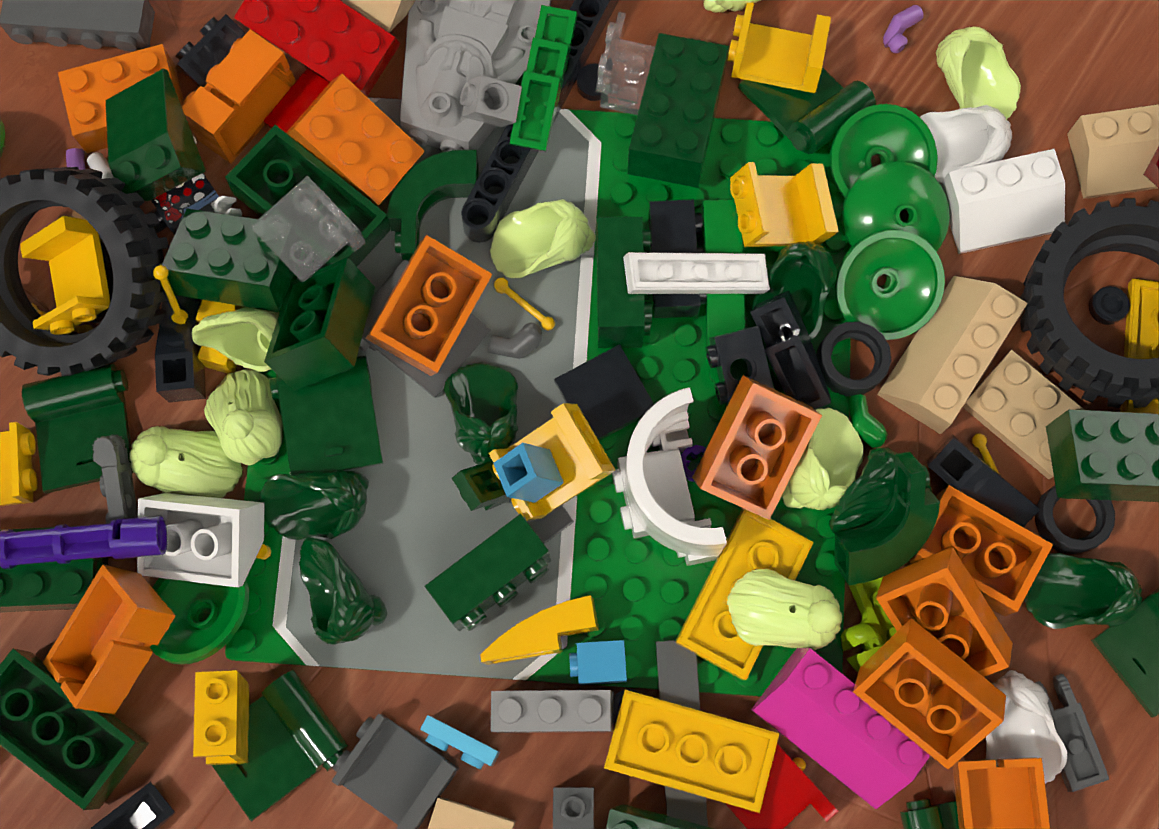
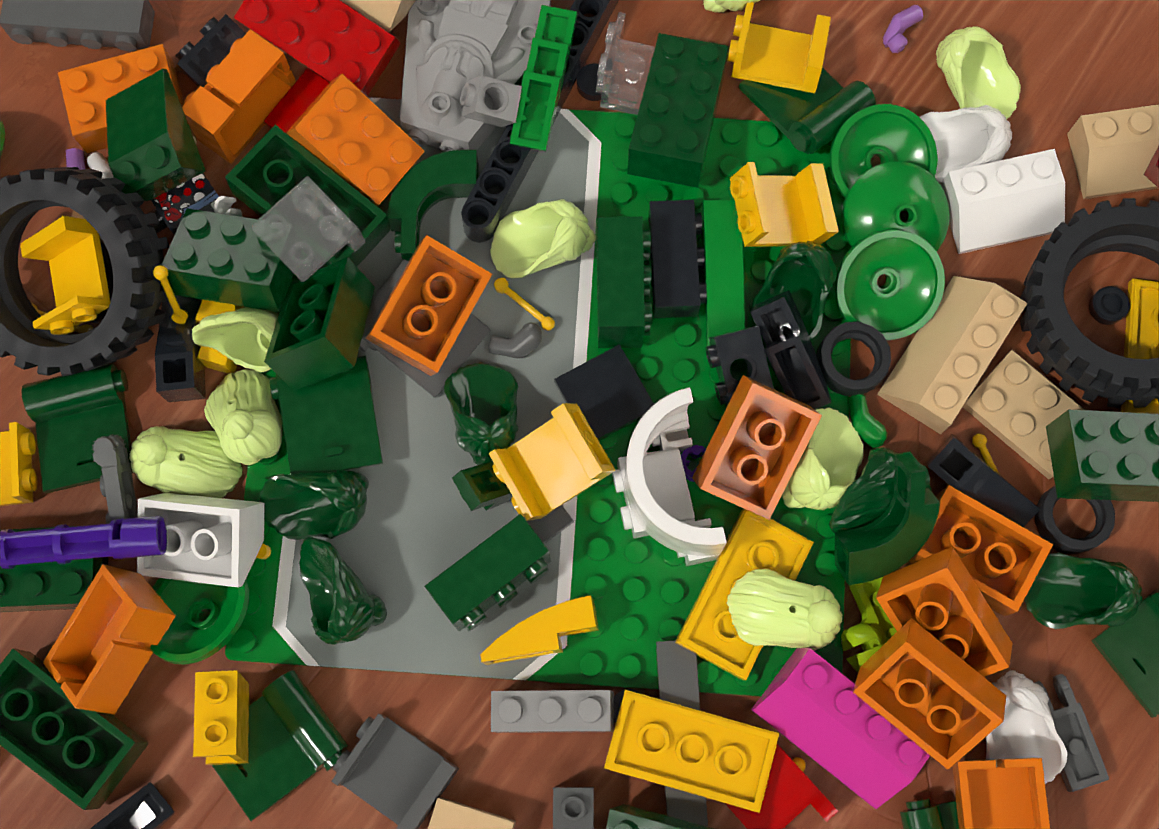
medium azure plate [420,715,500,770] -> none
dark azure brick [493,442,564,503] -> none
dark azure brick [569,640,627,685] -> none
white tile [623,252,770,294] -> none

